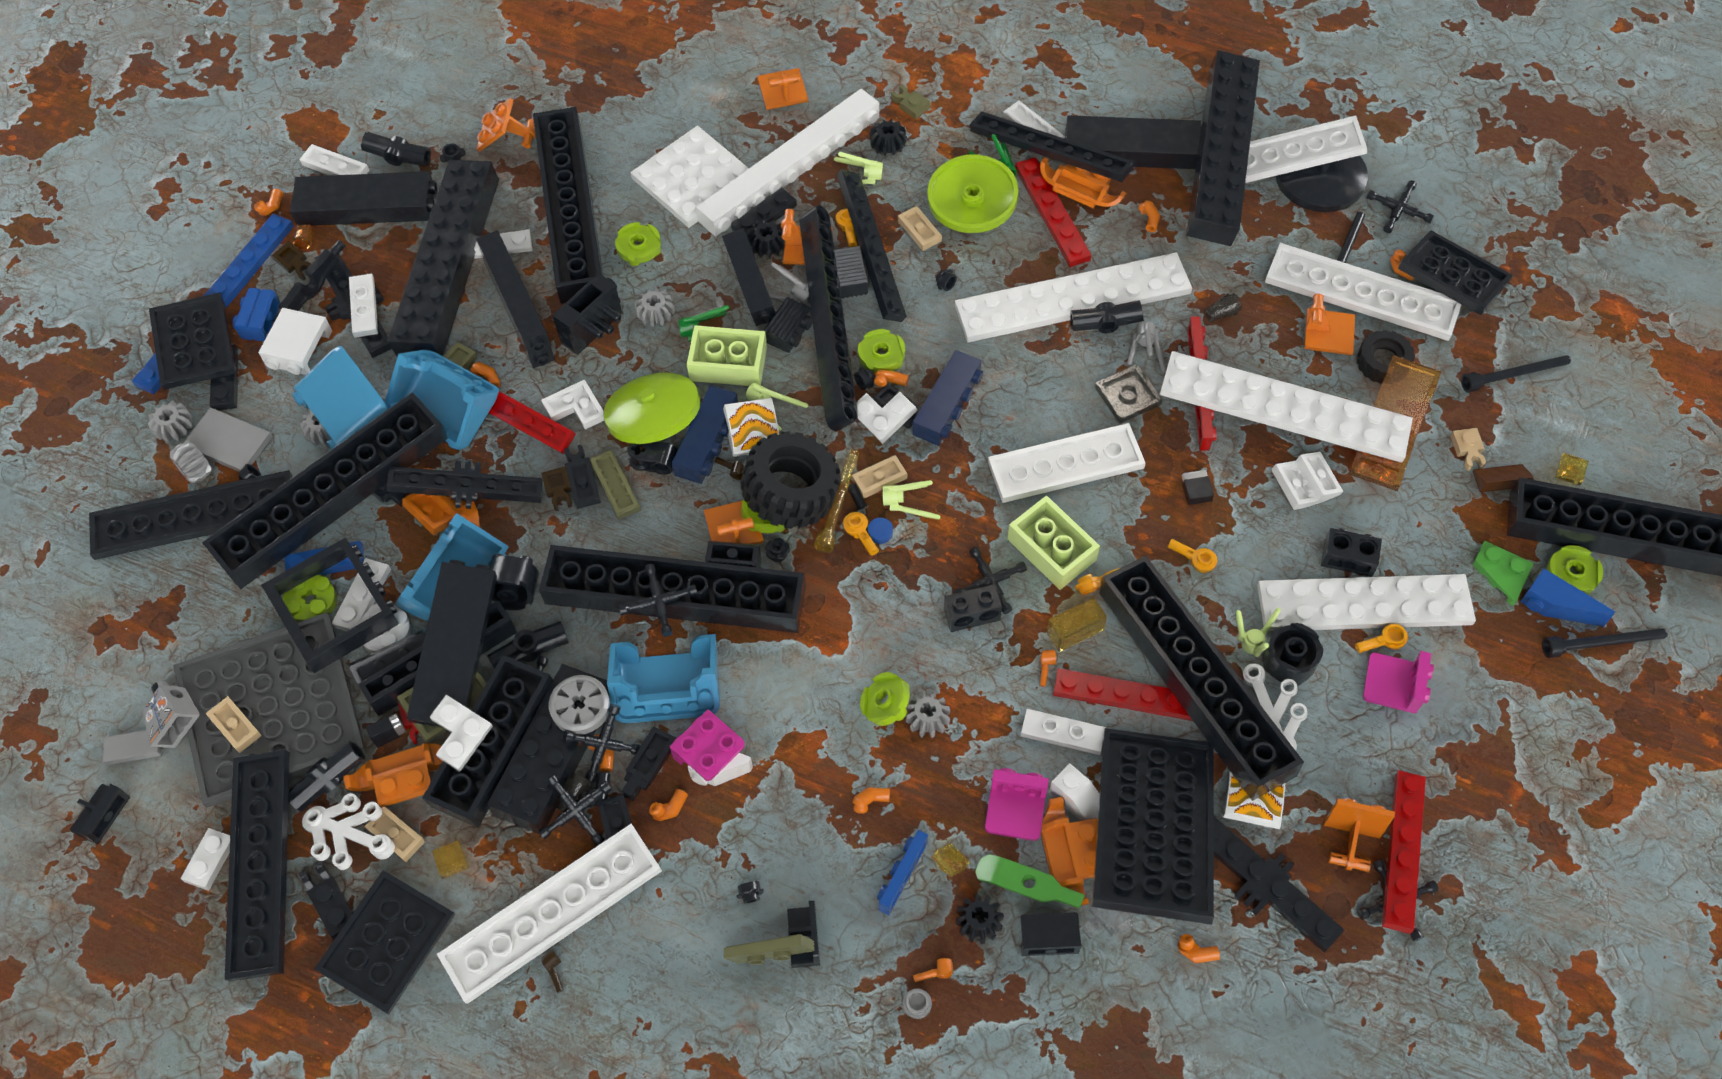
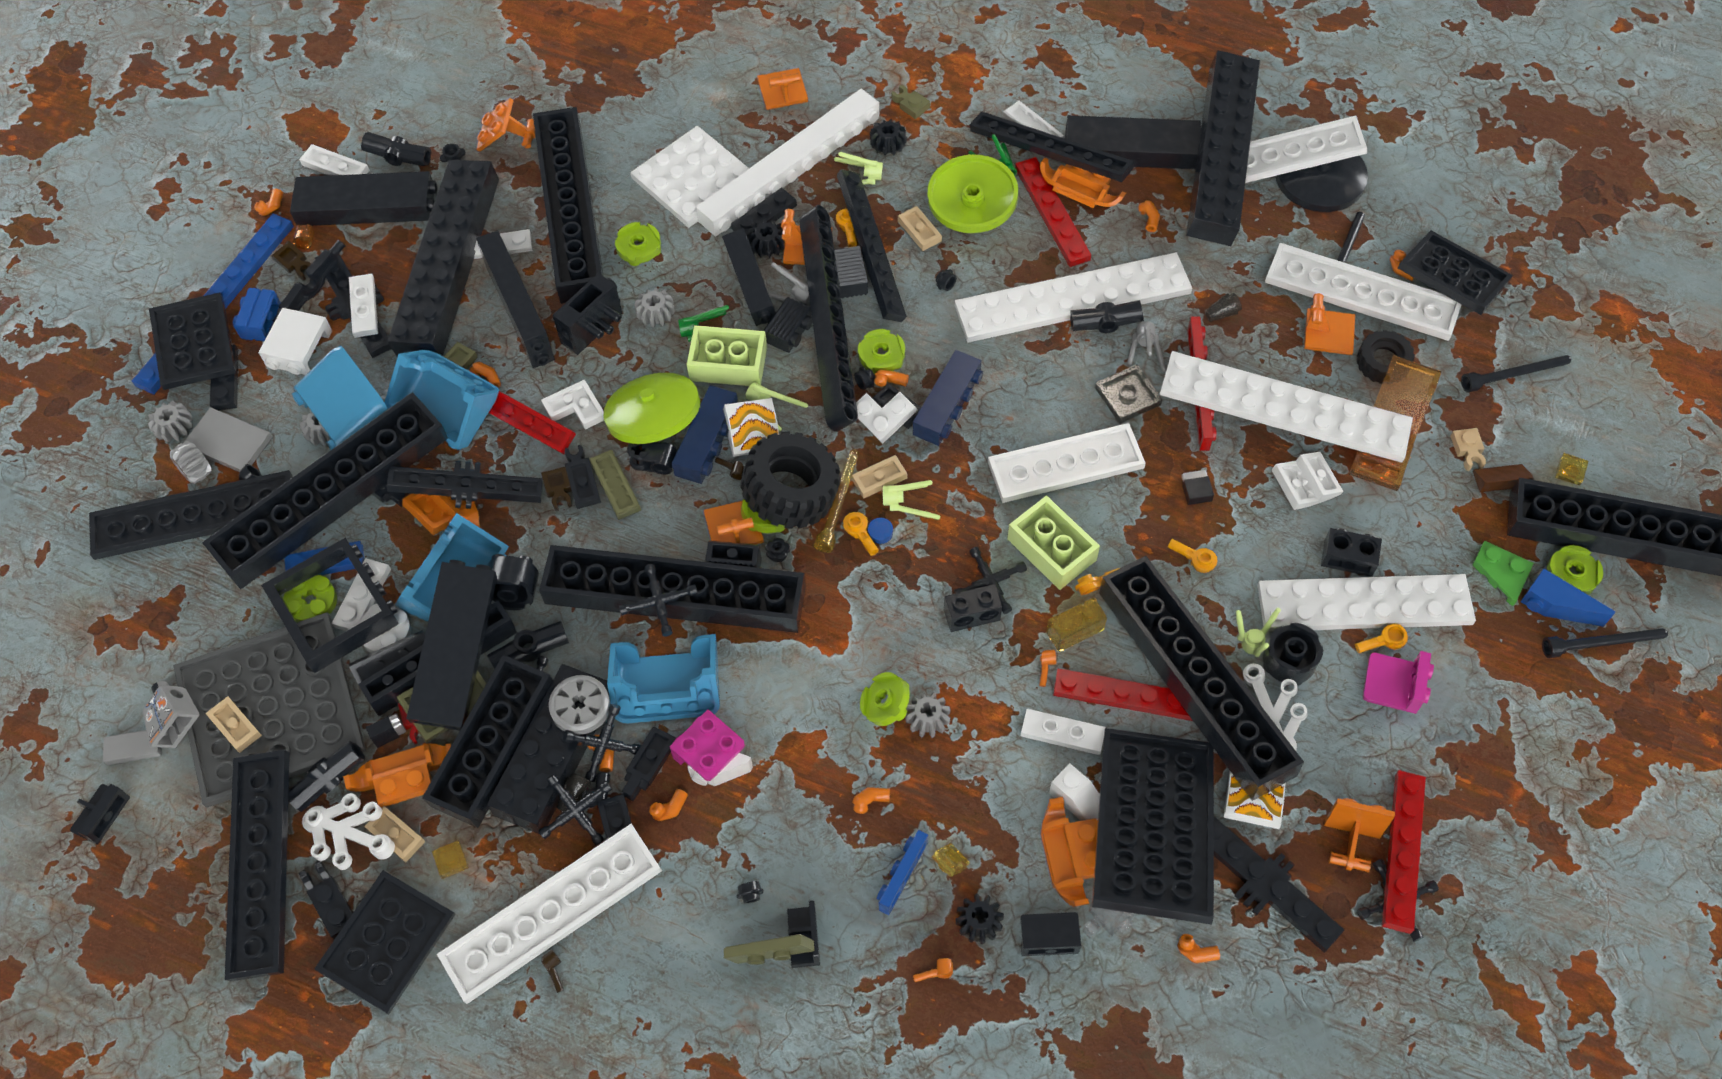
white plate [181,828,230,891] -> none
white plate [430,695,493,771] -> none
black piece [847,478,868,515] -> none
light grey plate [903,989,932,1019] -> none
bright green piece [975,854,1085,909] -> none
dark pink bracket [985,768,1049,841] -> none
black piece [1367,180,1434,233] -> none

